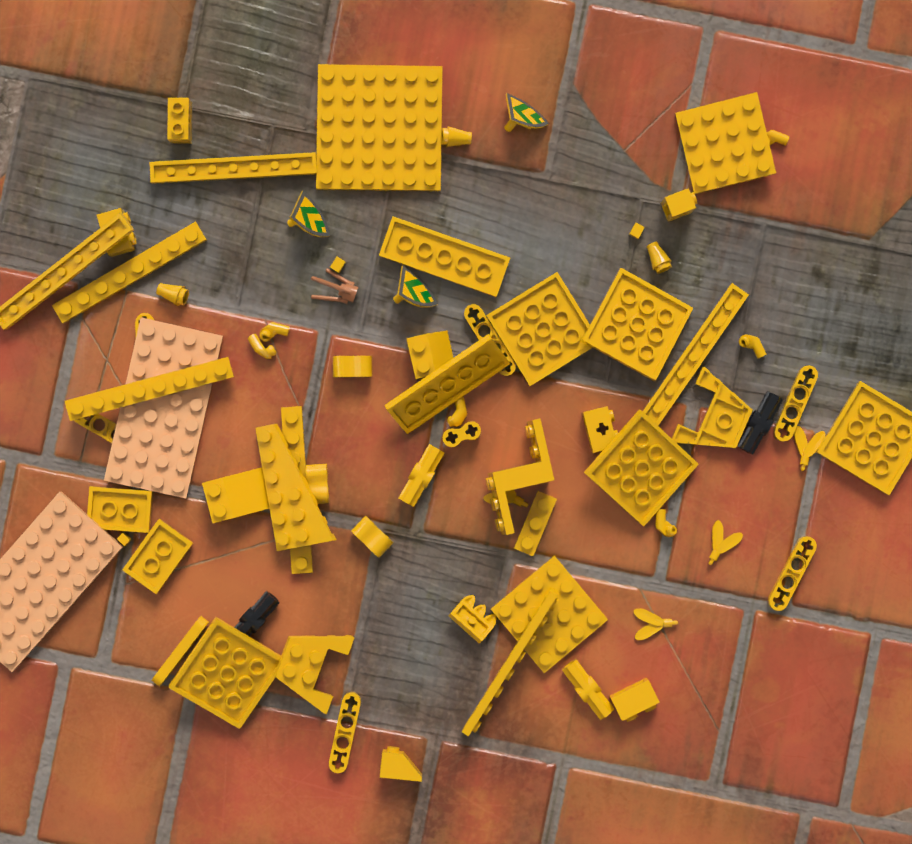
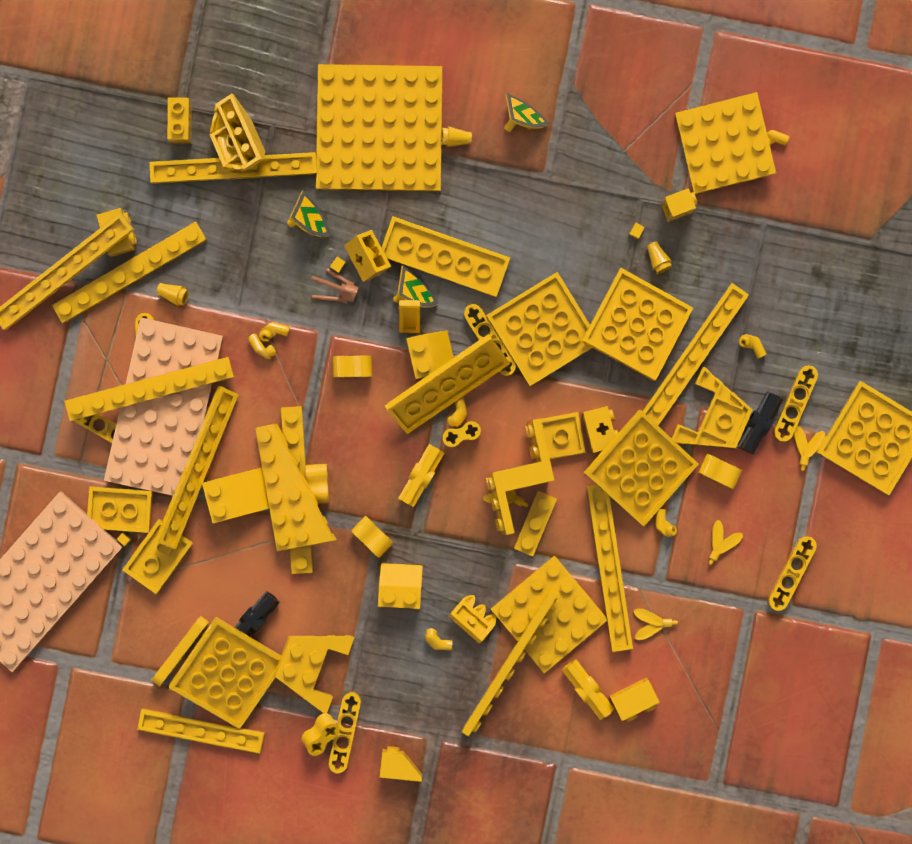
none -> yellow tile [137,708,265,754]
none -> yellow plate [155,386,239,550]
none -> yellow wedge [209,93,266,171]
none -> yellow axle [301,713,340,756]
none -> yellow brick [344,230,391,282]
none -> yellow slope [378,563,423,609]
none -> yellow tile [399,300,420,333]
none -> yellow arm [424,628,452,651]
none -> yellow tile [541,412,586,459]
none -> yellow plate [586,485,633,652]
none -> yellow axle [698,454,742,490]

